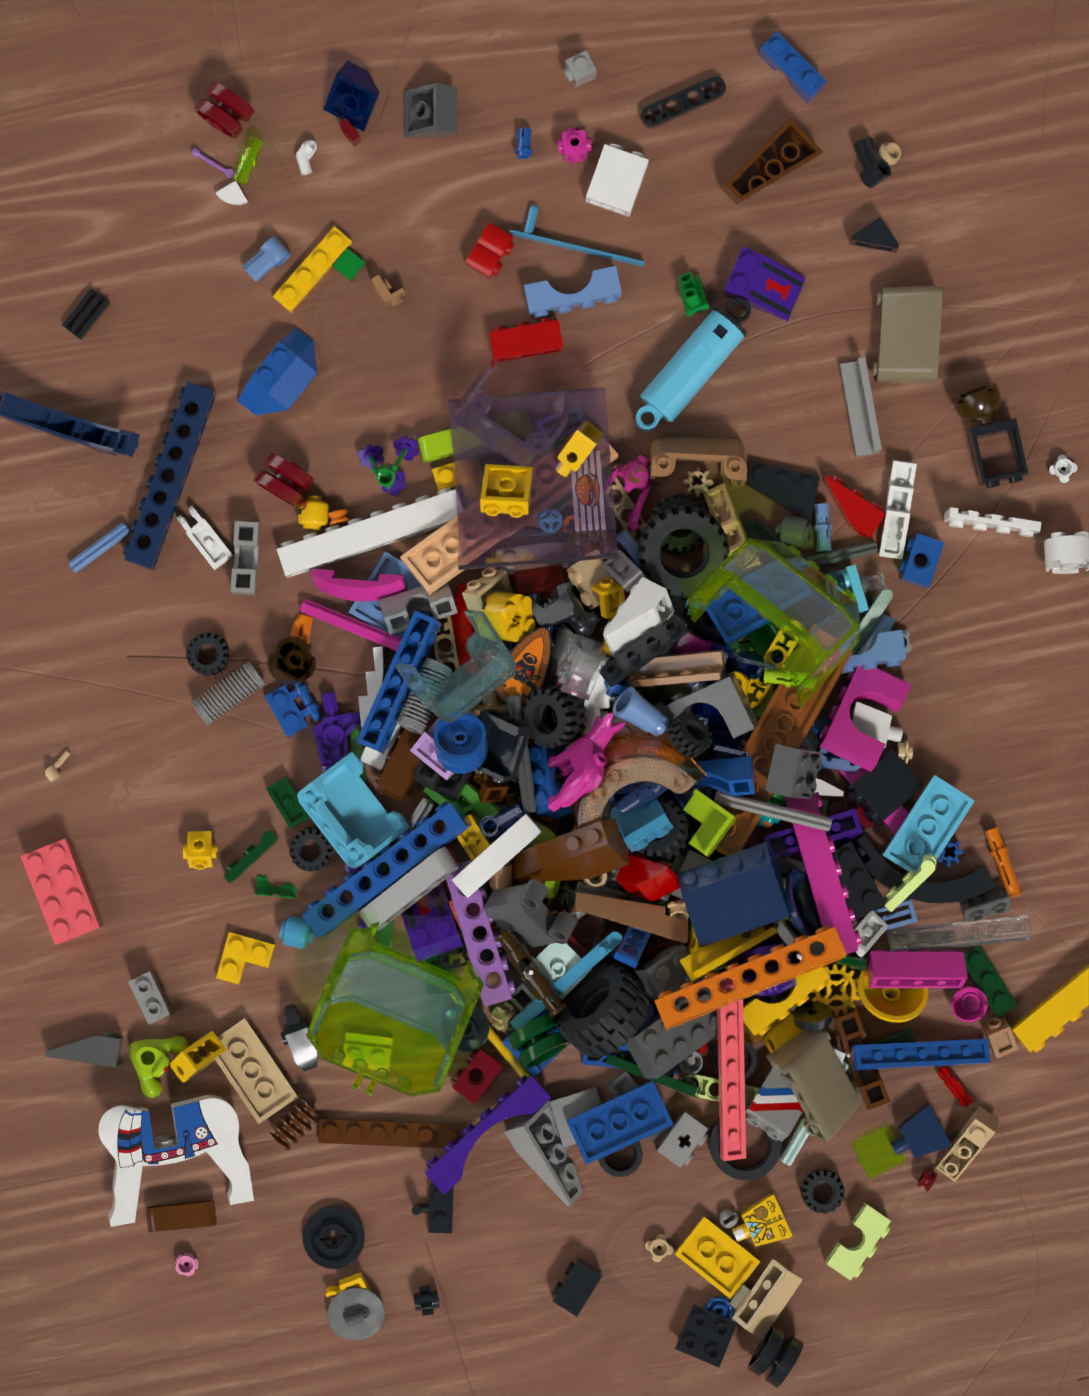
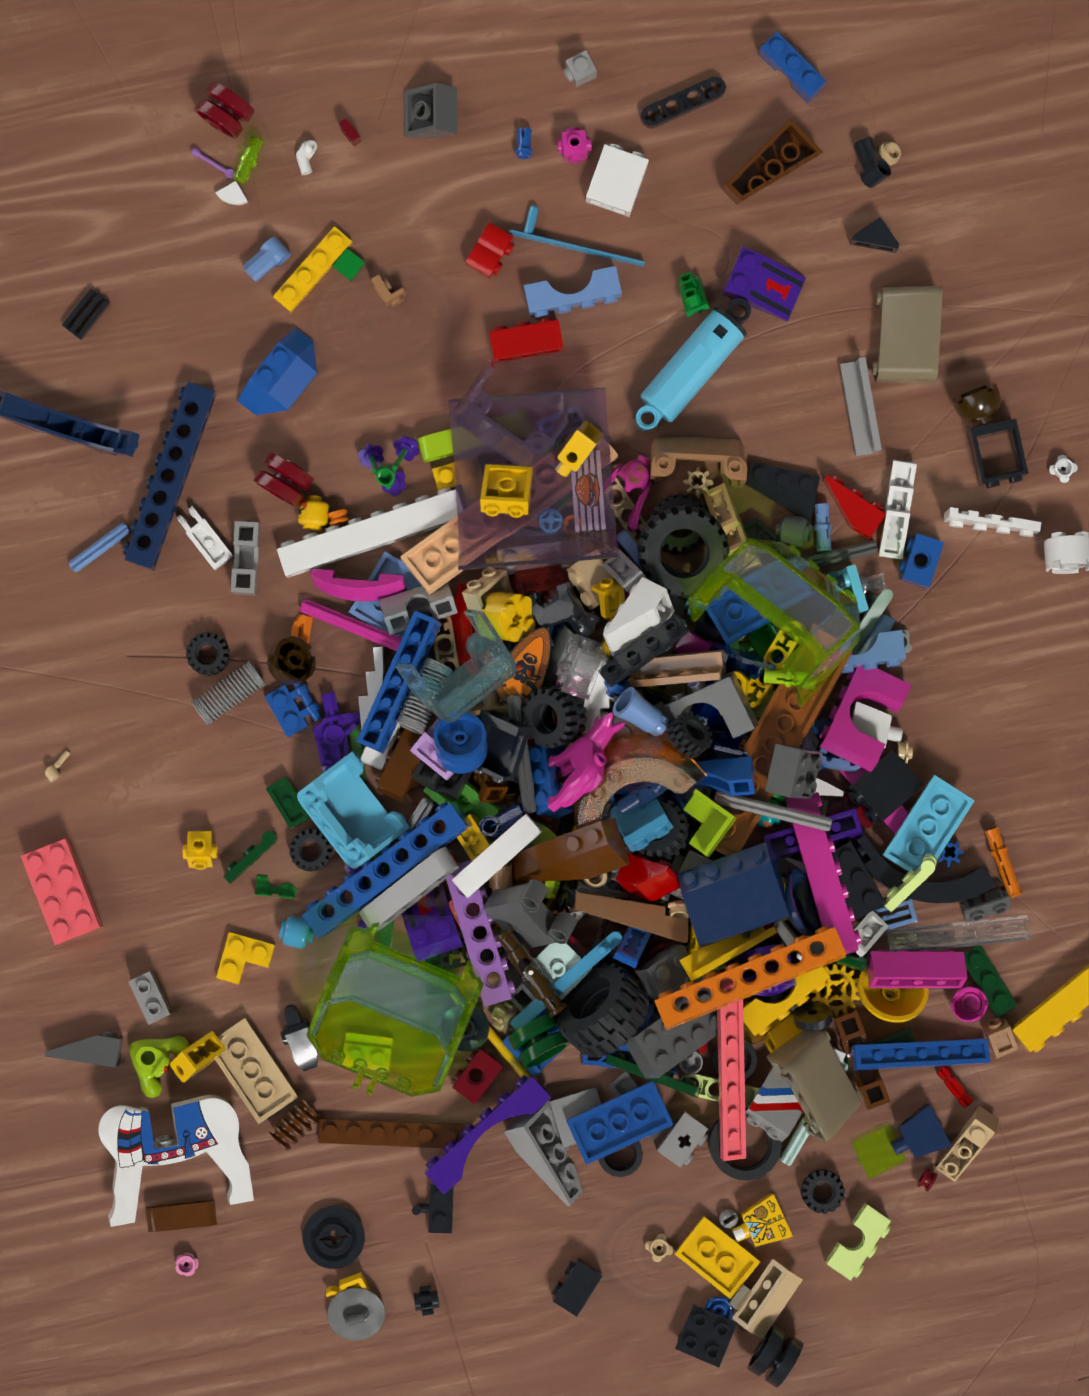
clear blue slope [323,61,380,131] -> none

